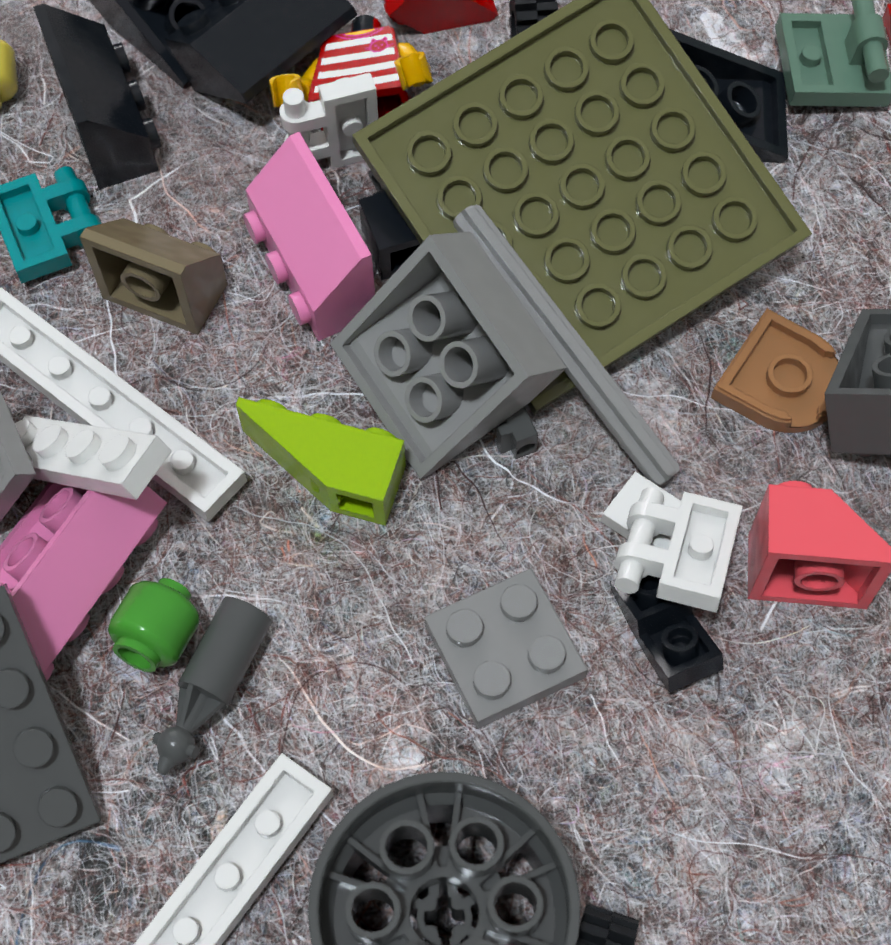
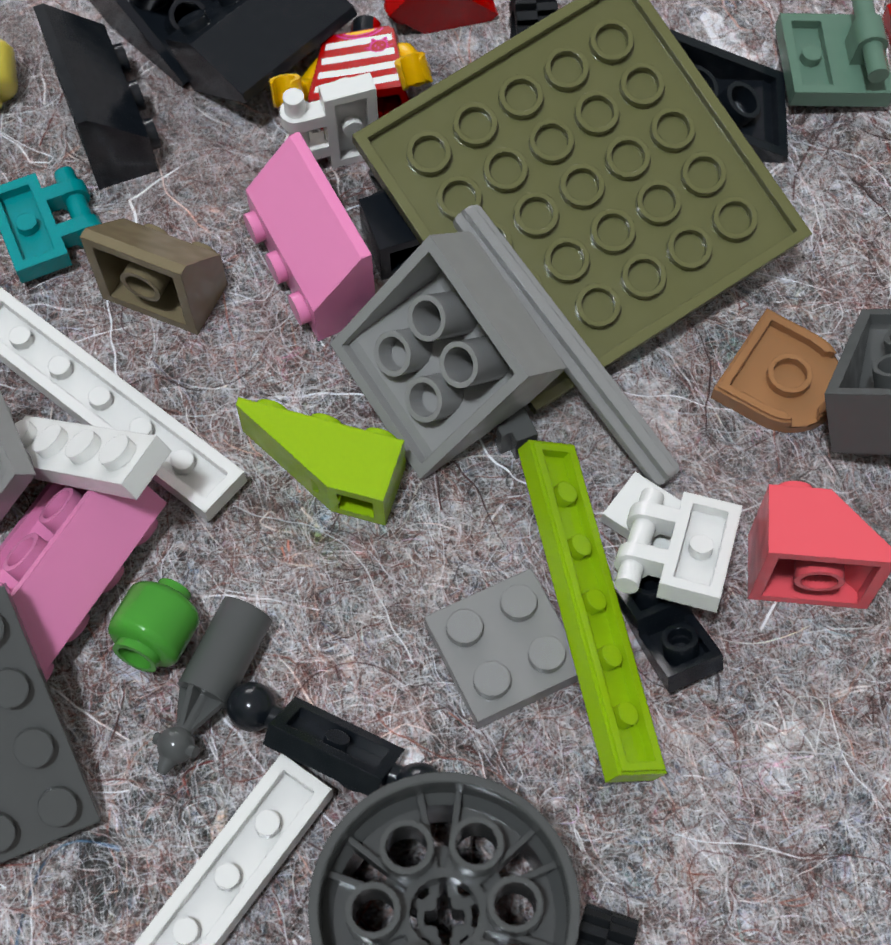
none -> black plate [227,682,438,796]
none -> lime tile [517,440,667,783]

